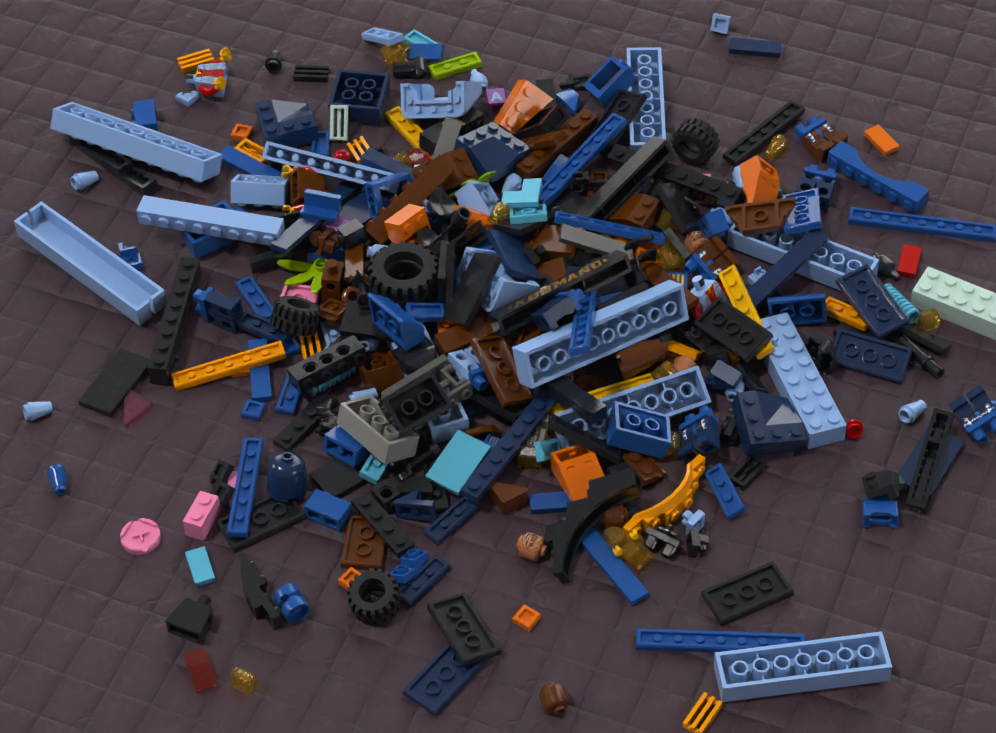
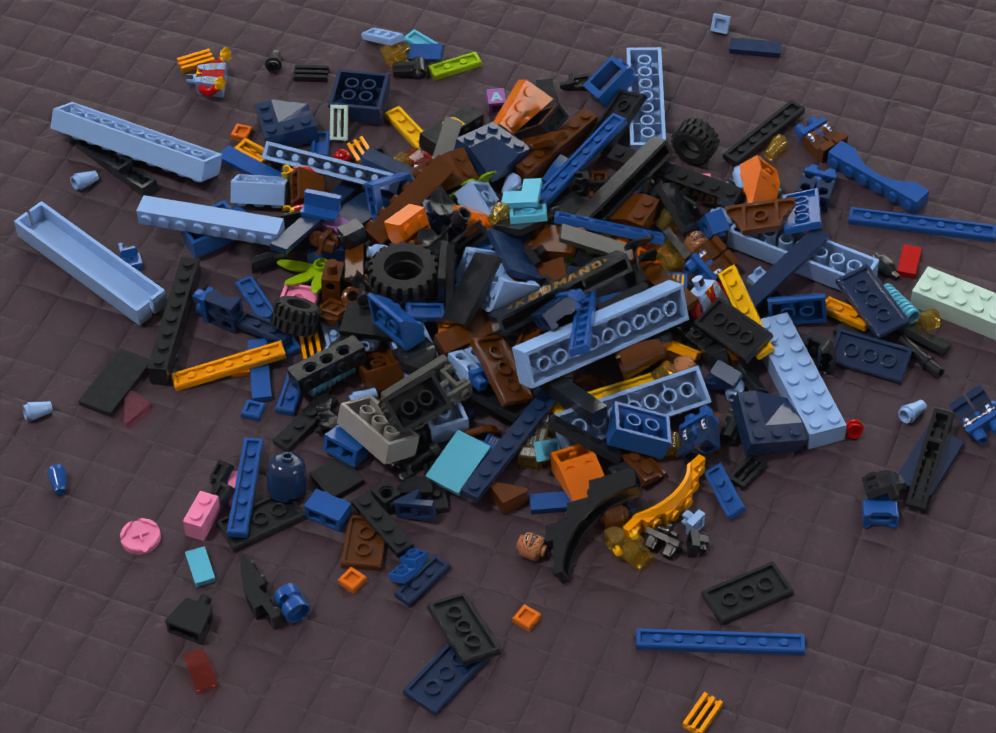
blue brick [130,99,158,132] -> none
light blue tile [175,91,200,107] -> none
clear yellow brick [231,667,258,695] -> none
black tyre [347,568,402,626] -> none
medium azure plate [358,453,388,485] -> none
light blue windscreen [400,81,482,119] -> none
dark blue tile [423,496,479,546] -> none
light blue plant [470,69,488,94] -> none
reddish brown head [539,682,570,715] -> none
blue slope [555,88,581,115] -> none
blue tile [562,517,649,606] -> none
light blue brick [714,631,892,702] -> none
orange tile [864,124,900,156] -> none

